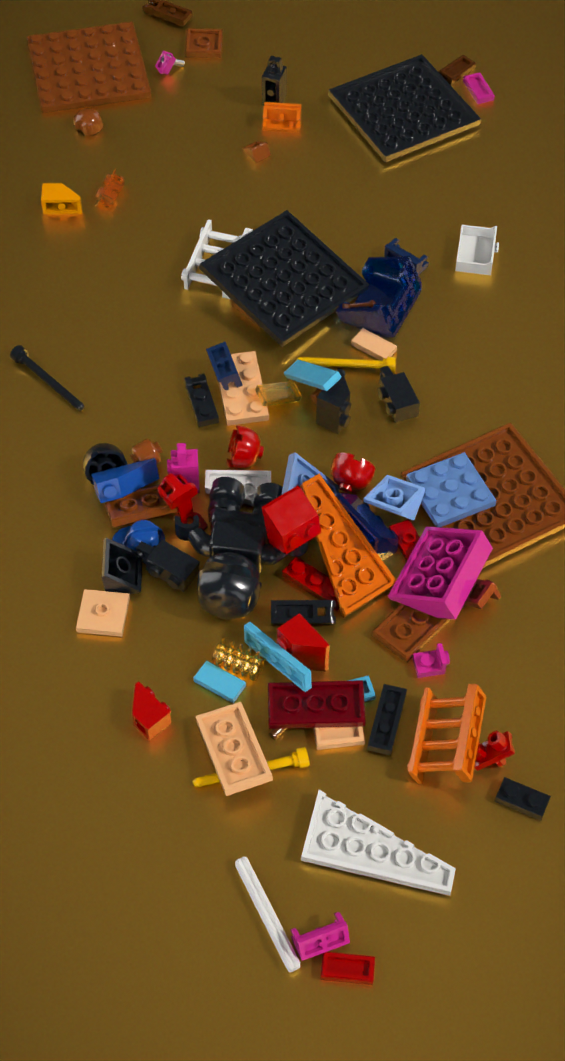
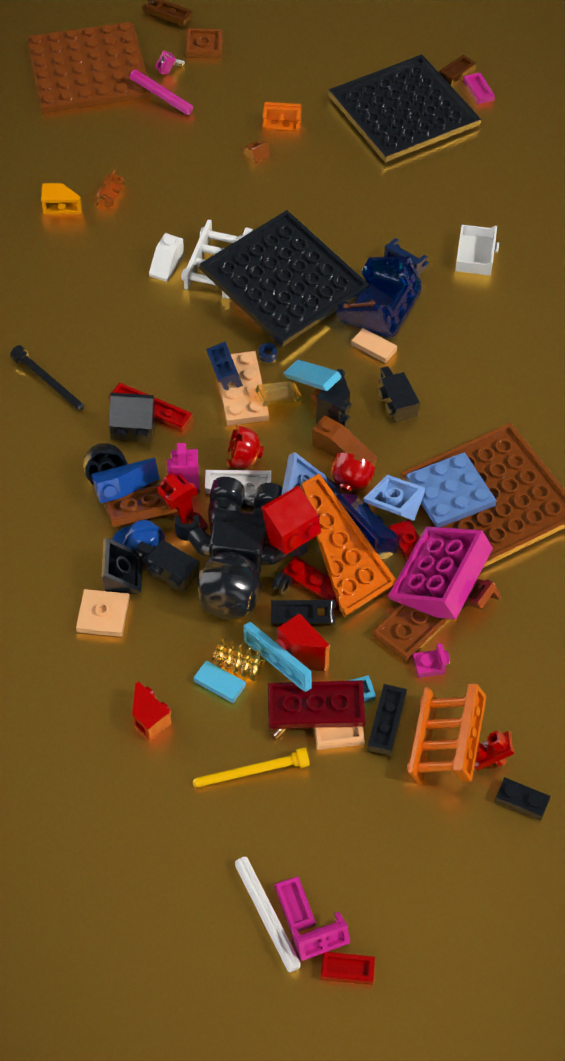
dark orange hair [73,108,103,136] -> none
dark orange head [130,439,163,464] -> none
black plate [184,373,219,427] -> none
light nougat plate [195,702,273,796] -> none
black hinge [262,56,287,106] -> none
yellow piece [296,357,396,374] -> none
white wing [301,790,456,896] -> none
none -> red tile [109,382,193,432]
none -> black slope [109,393,156,442]
none -> dark pink axle [130,69,193,115]
none -> white slope [149,233,184,282]
none -> dark blue bush [259,343,277,363]
none -> black bush [271,571,292,595]
none -> dark pink tile [274,876,316,932]
none -> dark orange slope [312,415,378,465]

